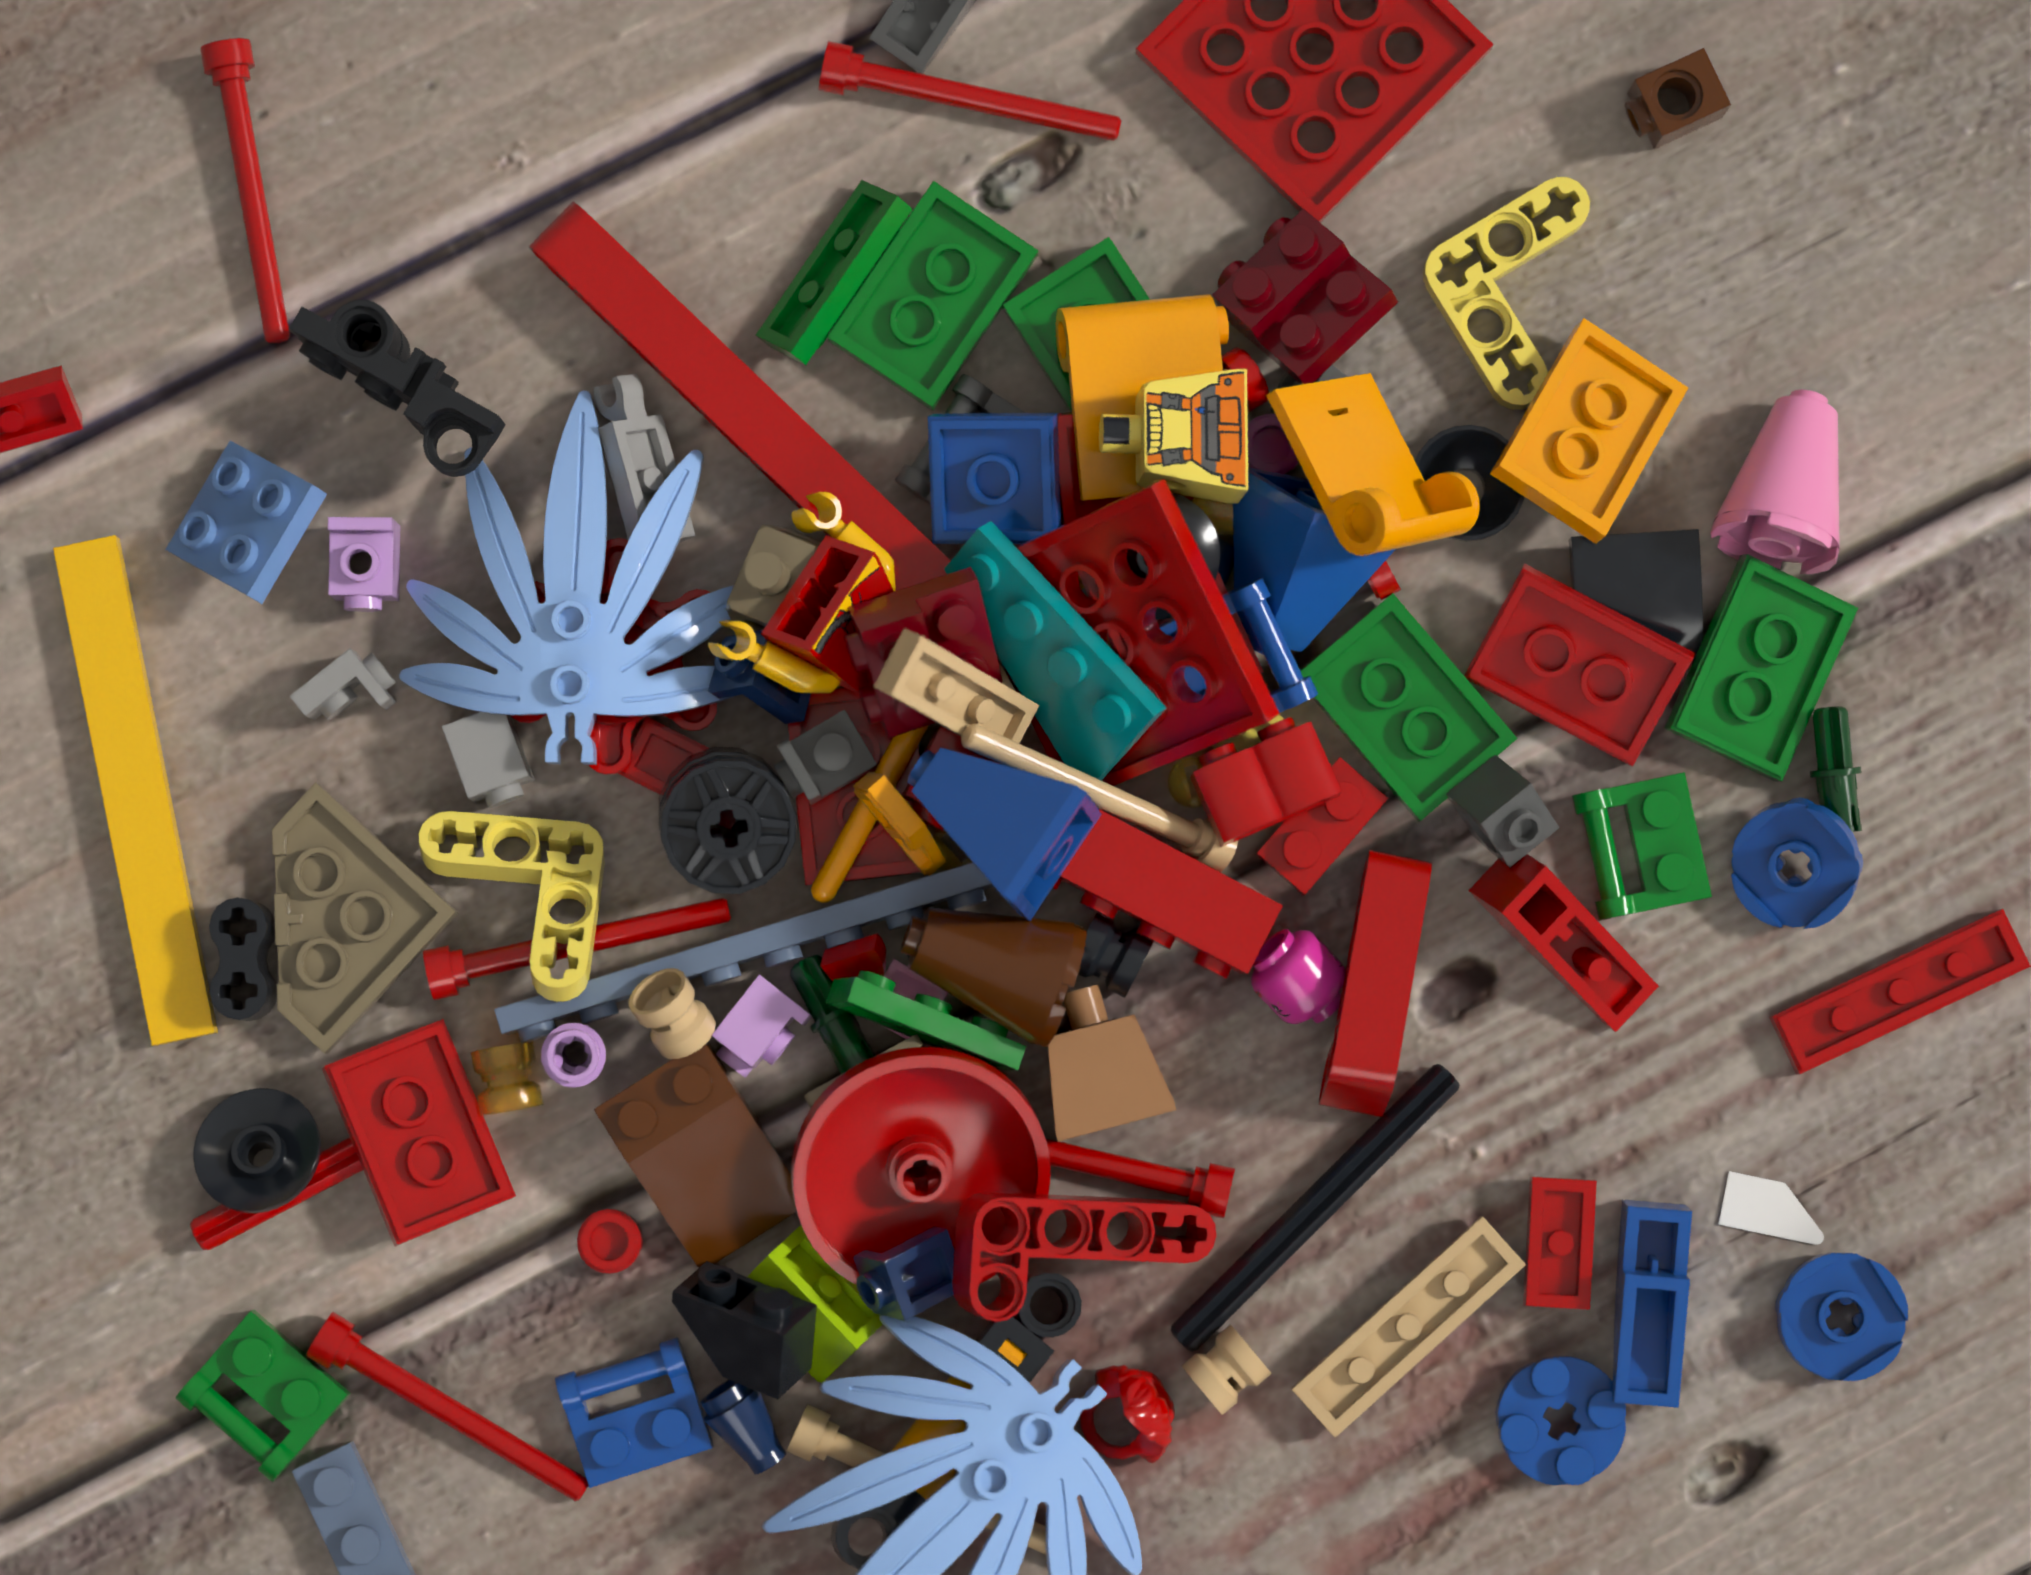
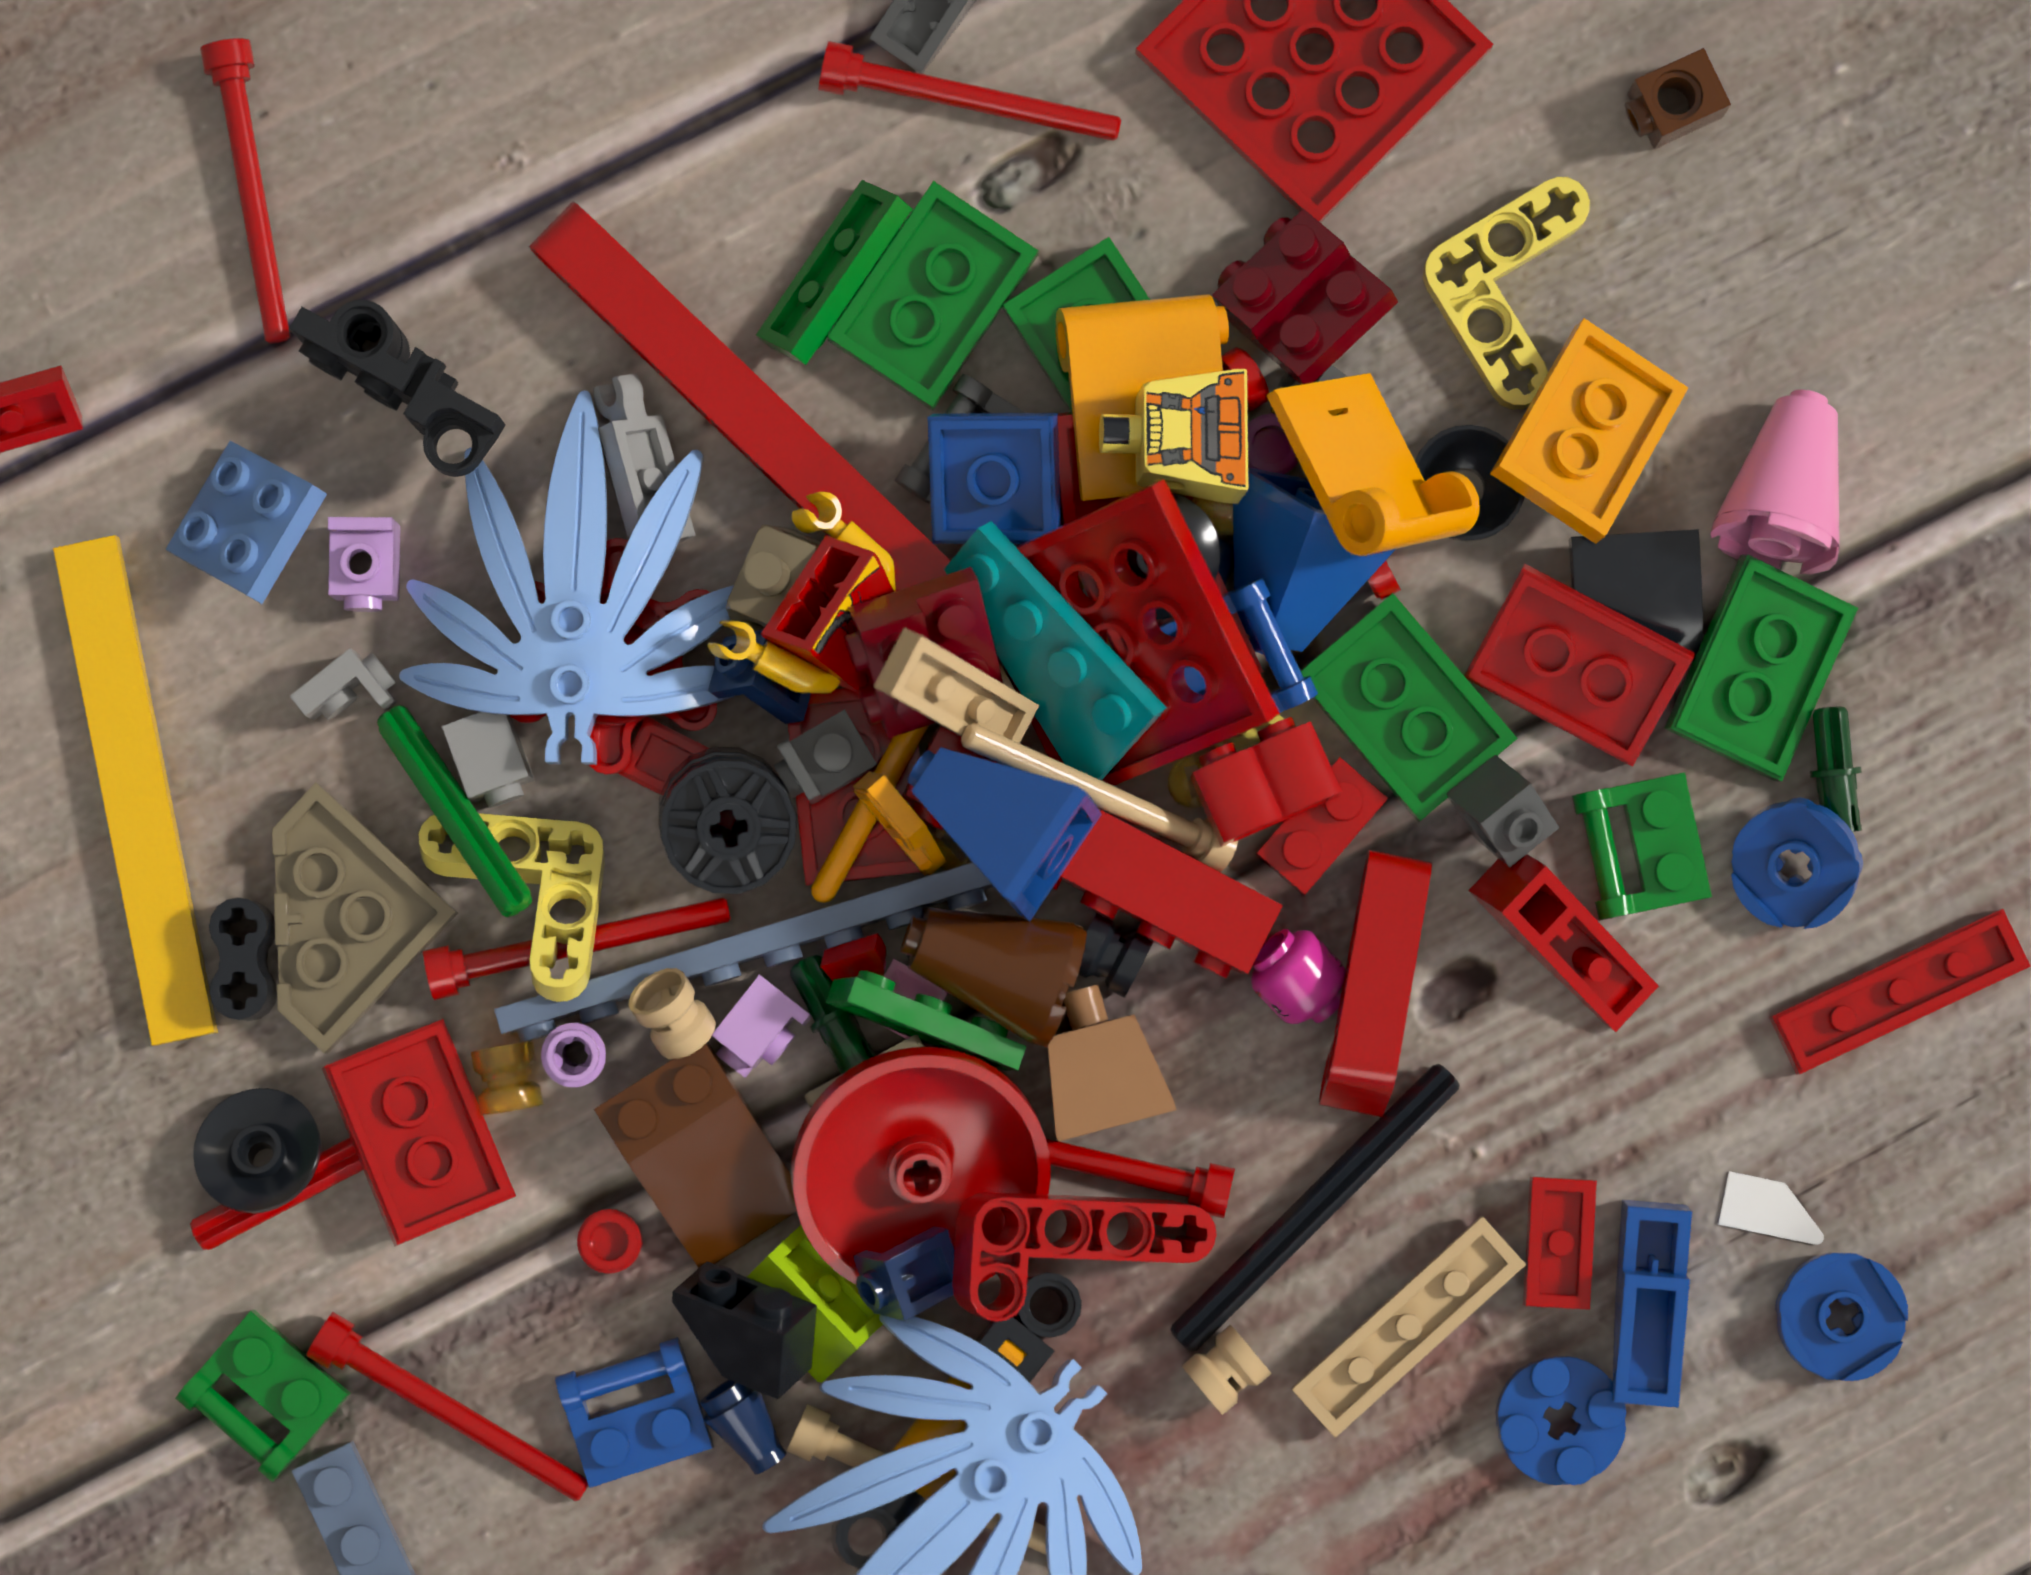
red piece [1080,1365,1175,1463] -> none
none -> green axle [377,705,532,917]

